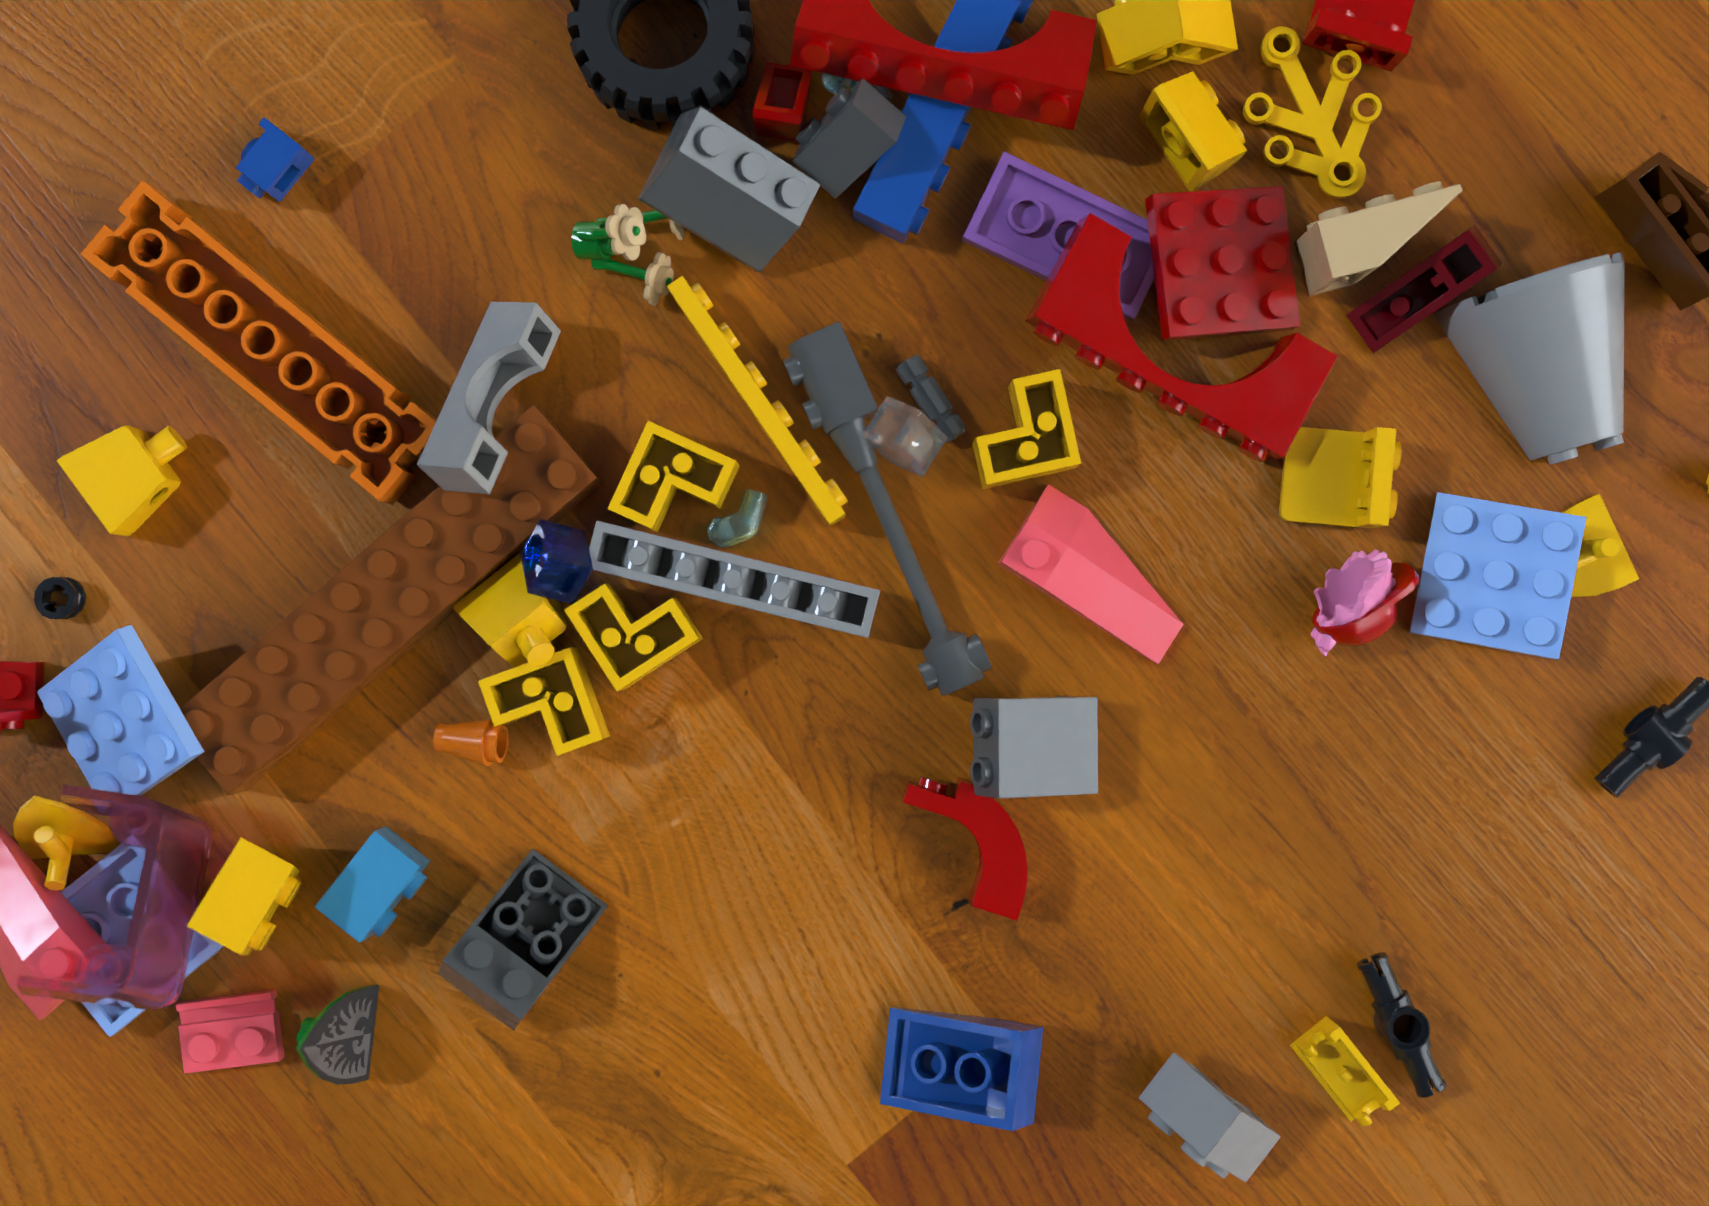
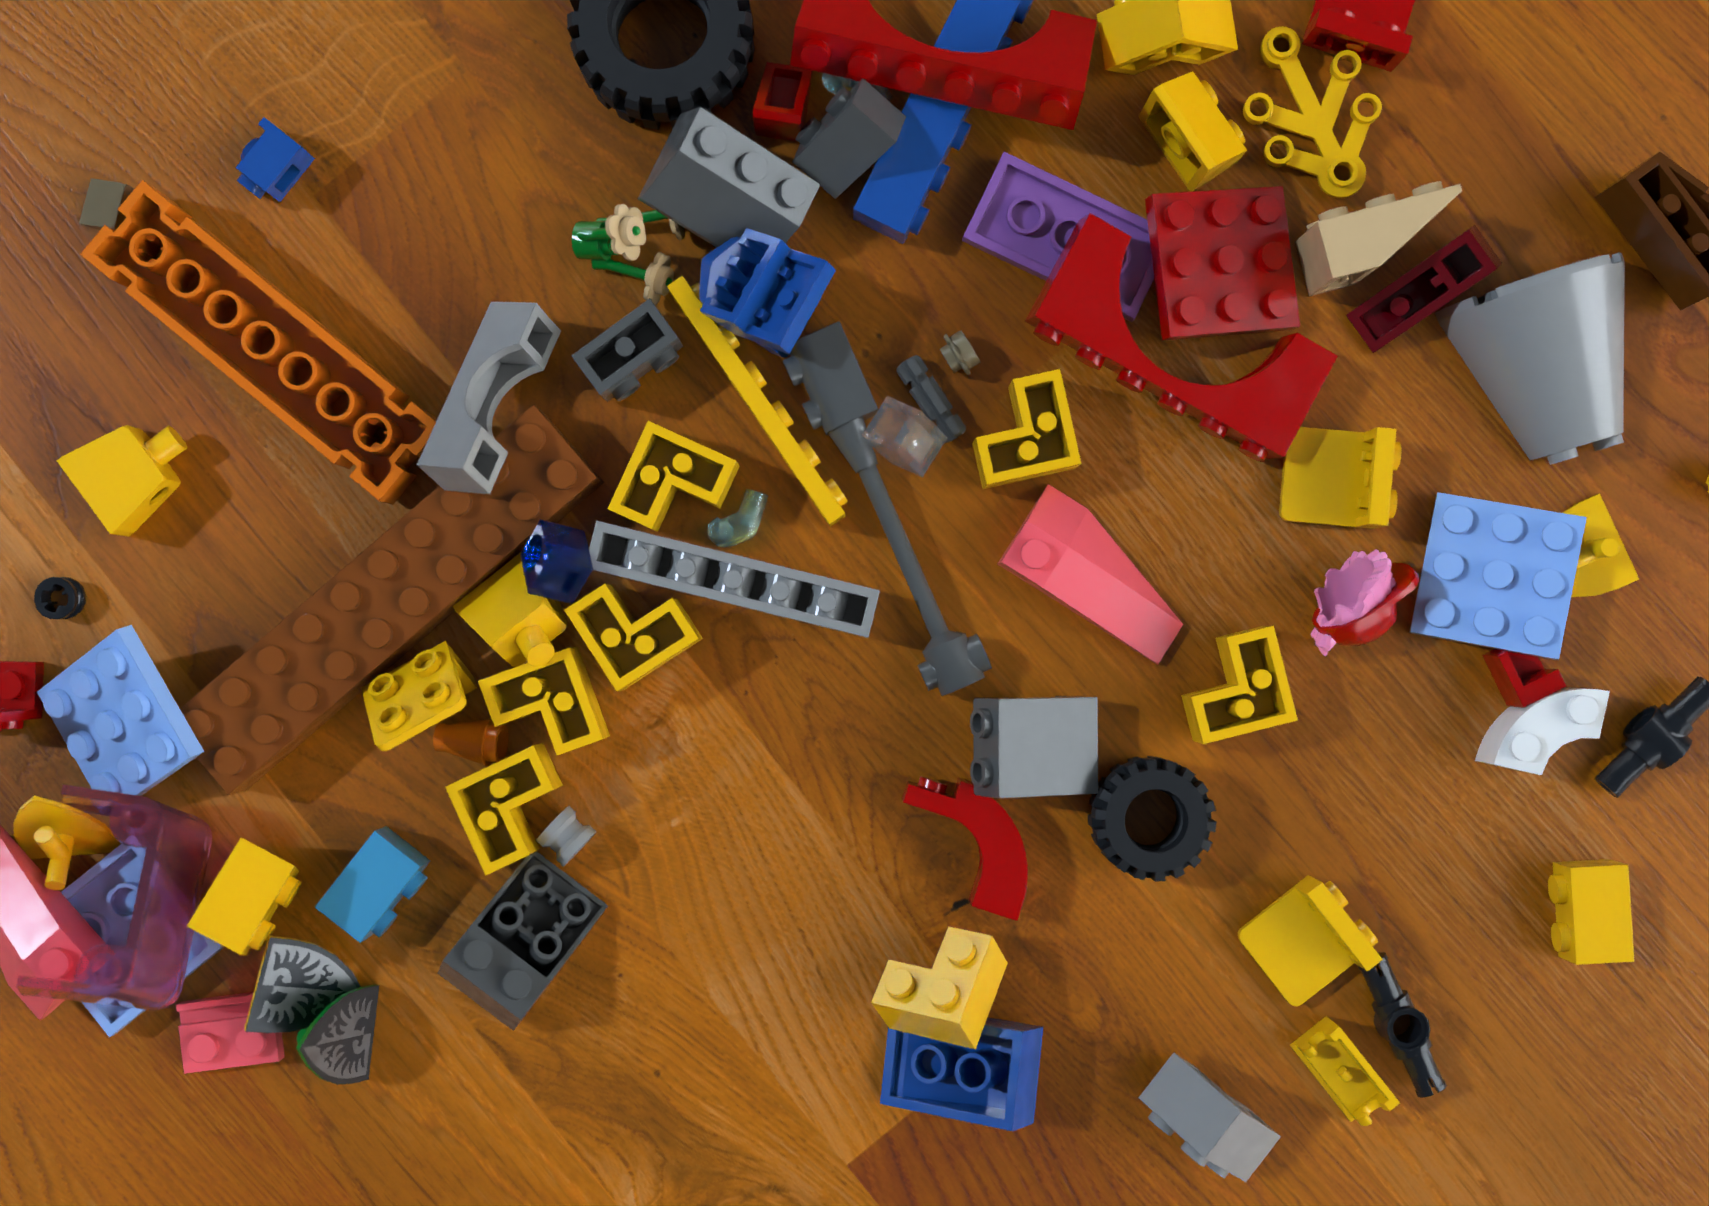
none -> dark tan slope [79,178,134,230]
none -> shield [244,936,361,1033]
none -> yellow bracket [361,641,477,751]
none -> yellow brick [445,743,563,876]
none -> light grey wheel [536,806,597,867]
none -> dark grey brick [571,298,684,402]
none -> blue piece [699,228,836,358]
none -> yellow brick [871,926,1008,1050]
none -> dark tan plate [940,330,981,375]
none -> black tyre [1088,756,1217,882]
none -> yellow brick [1181,626,1298,744]
none -> yellow bracket [1237,875,1383,1007]
none -> white brick [1475,688,1610,775]
none -> red panel [1482,649,1567,708]
none -> yellow brick [1548,859,1634,965]

